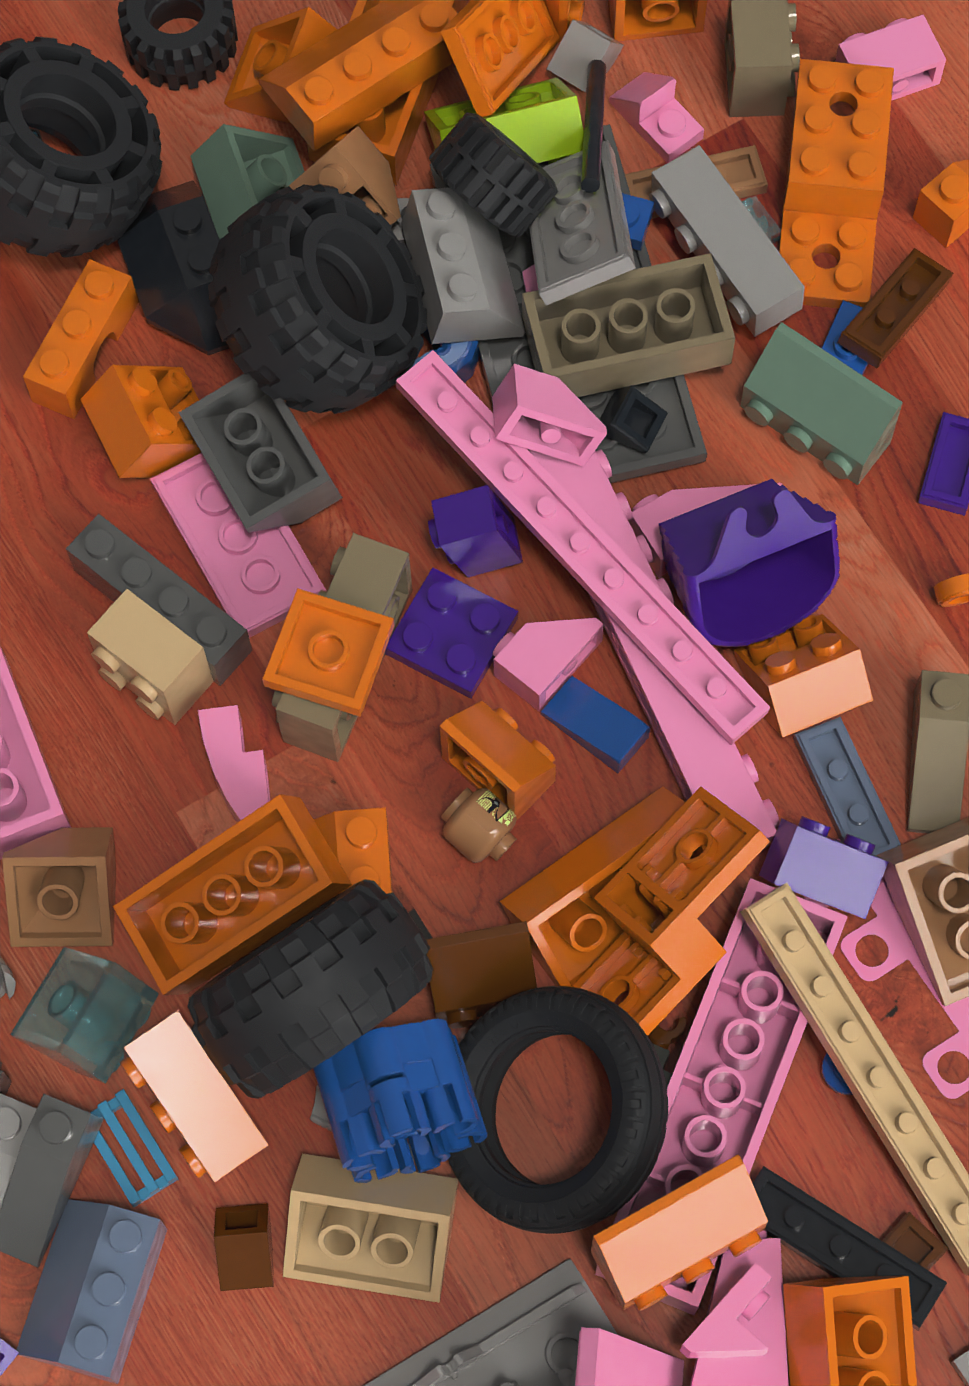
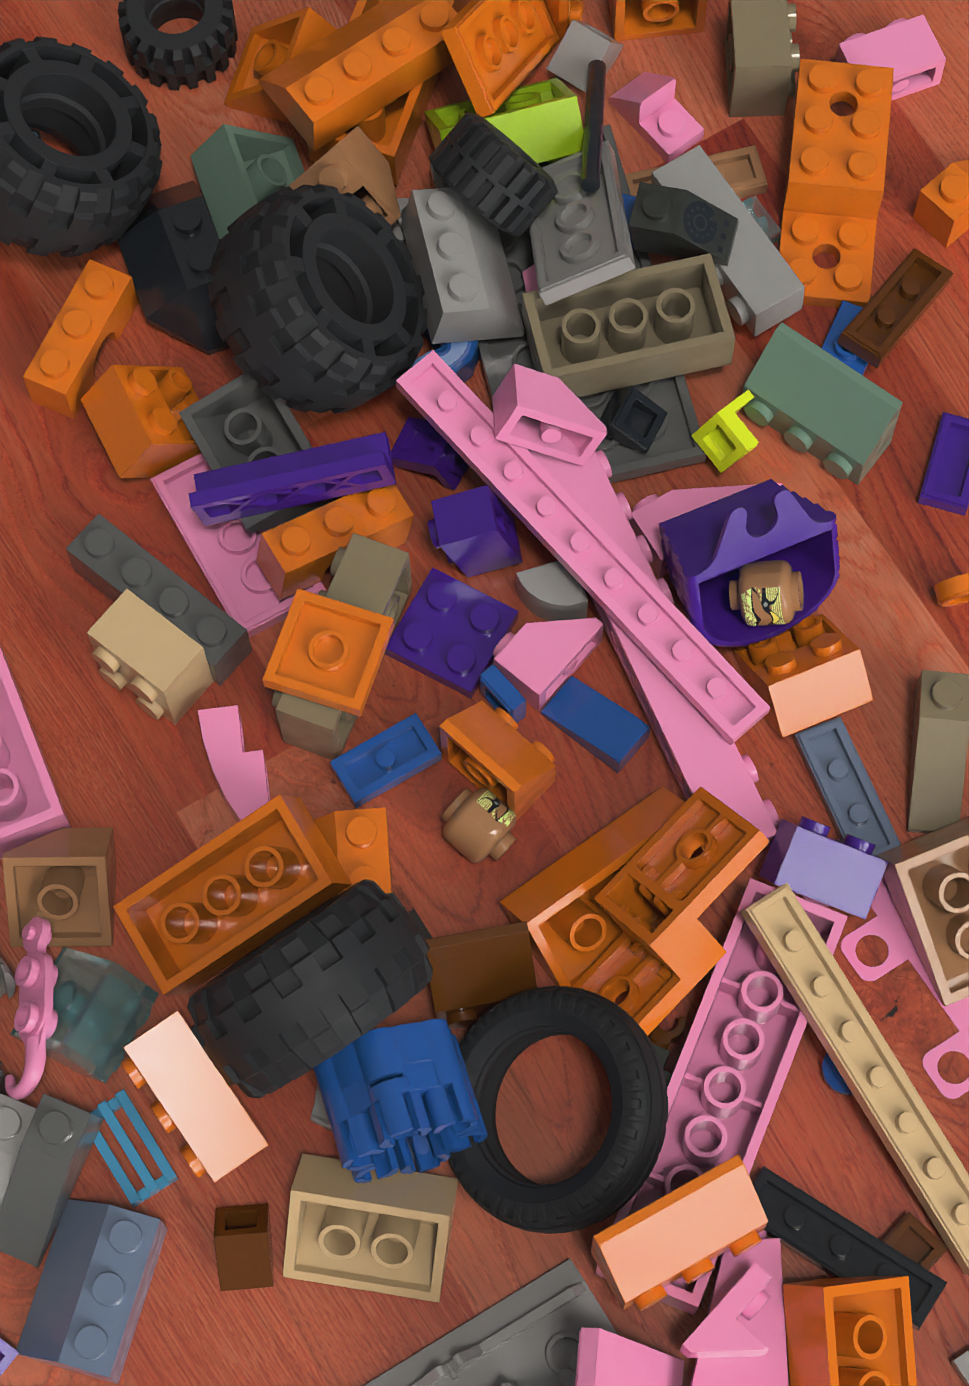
none -> bright pink piece [5,916,58,1100]
none -> dark purple fence [188,432,396,526]
none -> orange arch [256,485,414,600]
none -> blue plate [330,713,442,809]
none -> dark purple bracket [391,417,469,490]
none -> blue tile [480,664,526,723]
none -> light grey brick [516,561,588,621]
none -> pearl dark grey slope [628,182,739,266]
none -> neon yellow panel [691,389,759,473]
none -> medium nougat head [729,560,804,626]

